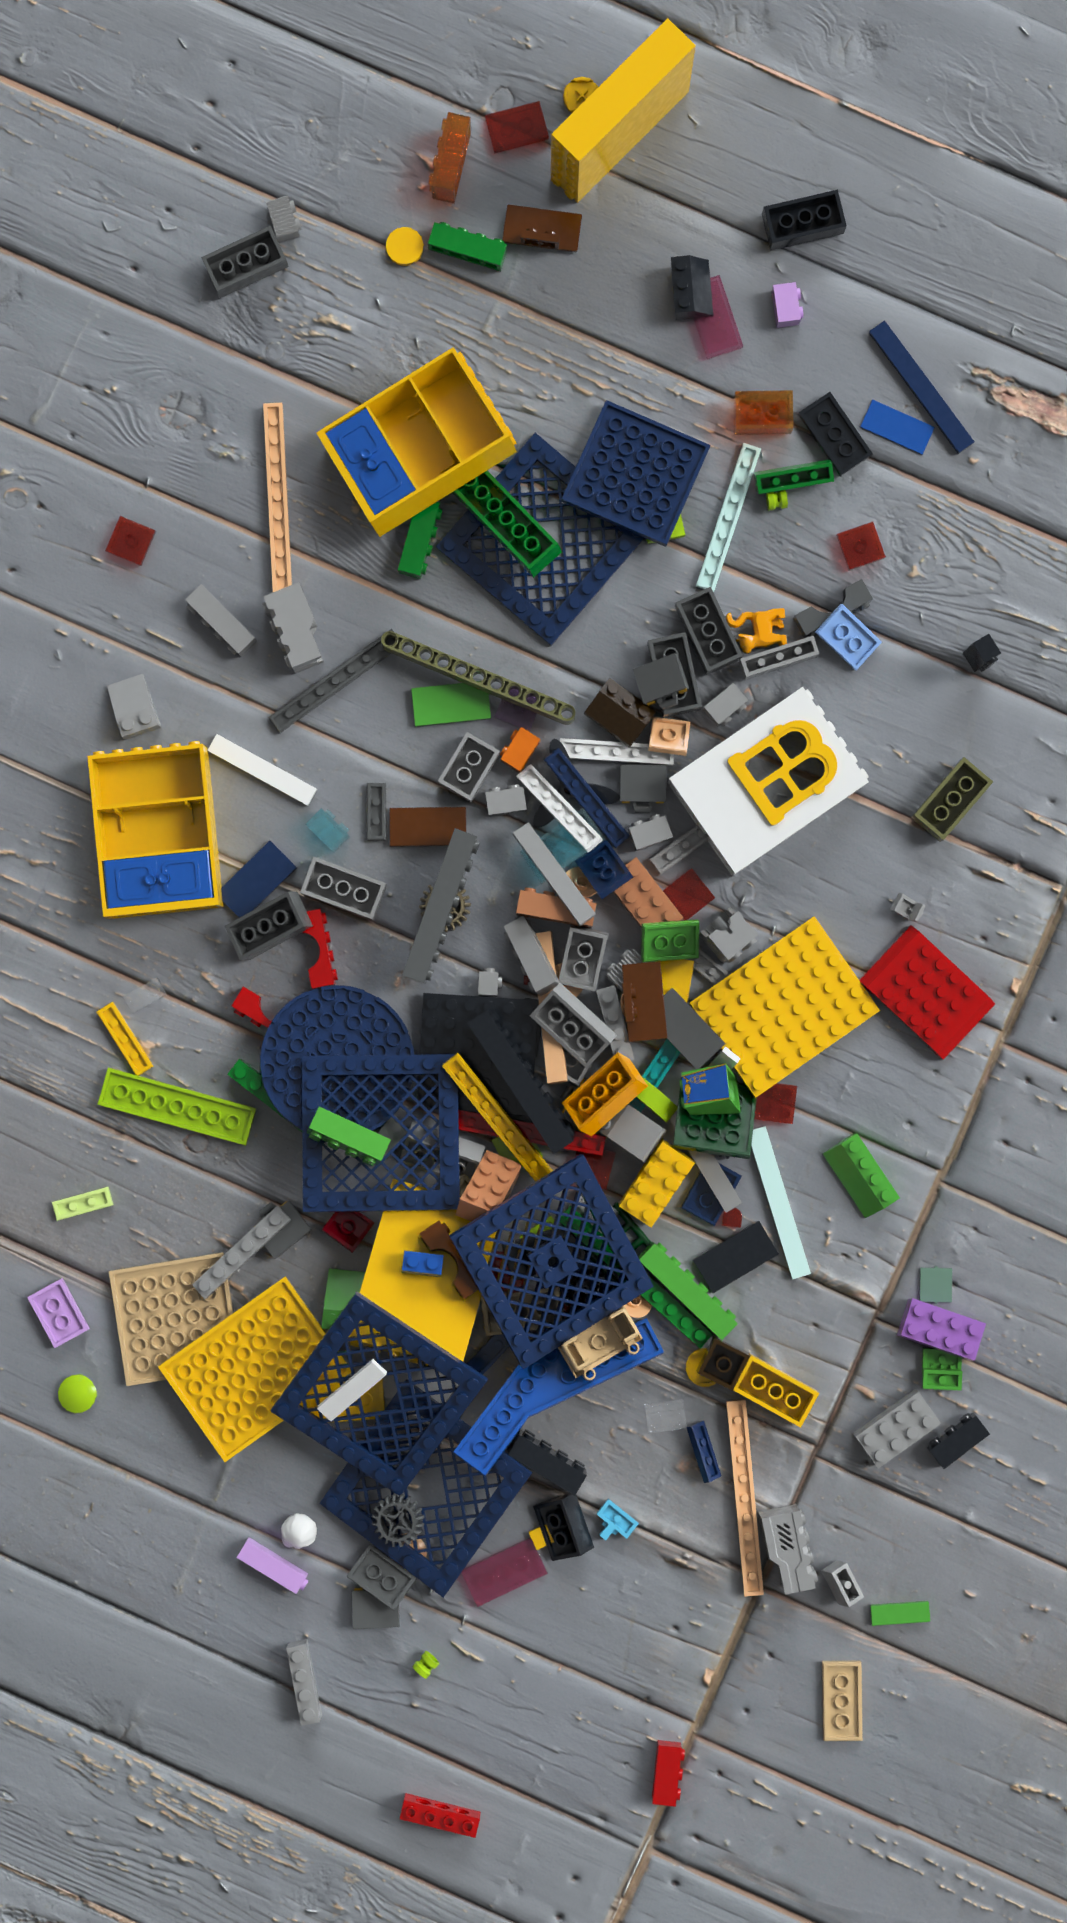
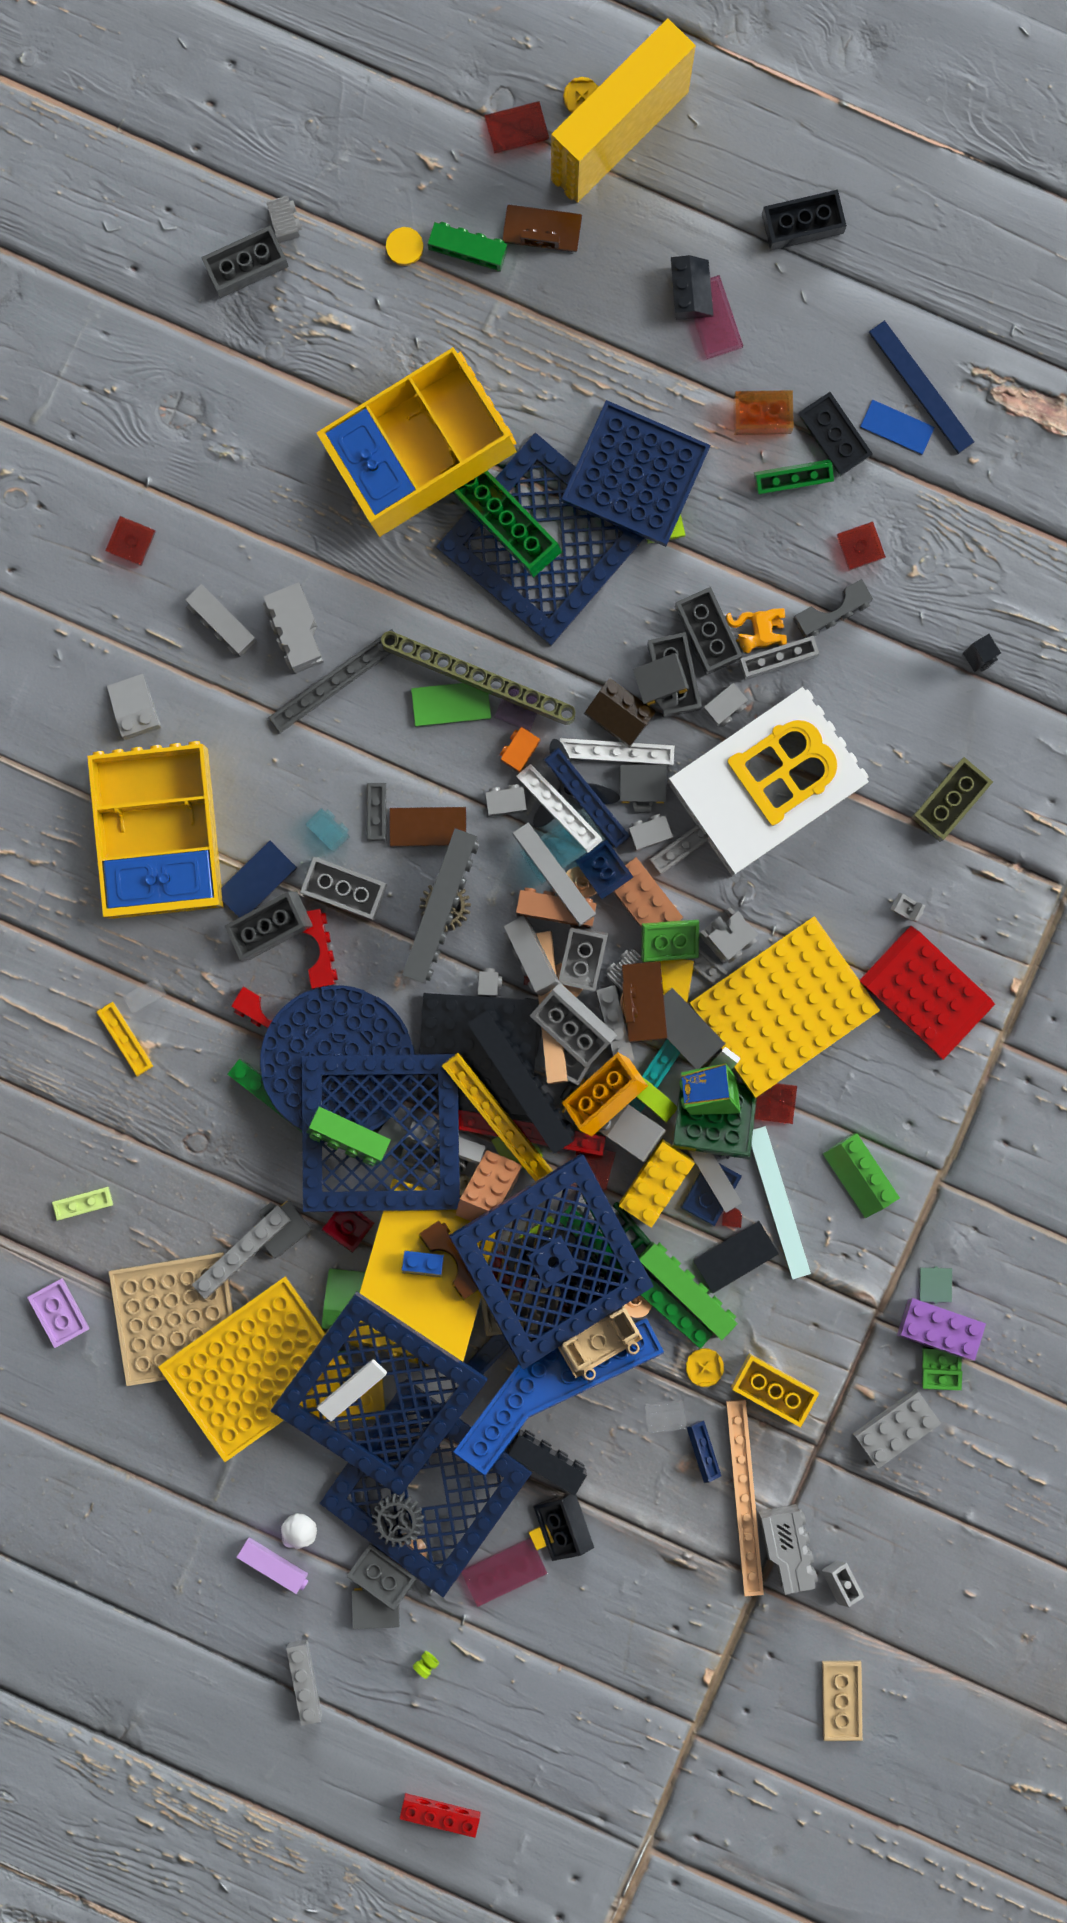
lime dish [58,1374,97,1413] -> none
lime plate [97,1067,257,1146] -> none
white tile [207,734,317,806] -> none
light nougat plate [263,403,292,592] -> none
green brick [398,502,443,579] -> none
clear orange brick [428,112,472,204] -> none
light grey brick [438,732,500,803] -> none
medium azure hinge [596,1498,639,1541] -> none
light nougat plate [648,717,690,756] -> none
red brick [652,1740,685,1807] -> none
clear red plate [663,868,715,920] -> none
light aqua tile [696,443,761,593] -> none
dark brown brick [696,1336,750,1391] -> none
lime wheel [766,490,788,511] -> none
lavender brick [772,282,803,328] -> none
light blue tile [815,604,882,670] -> none
bright green tile [870,1601,930,1626] -> none
black brick [927,1413,990,1469] -> none

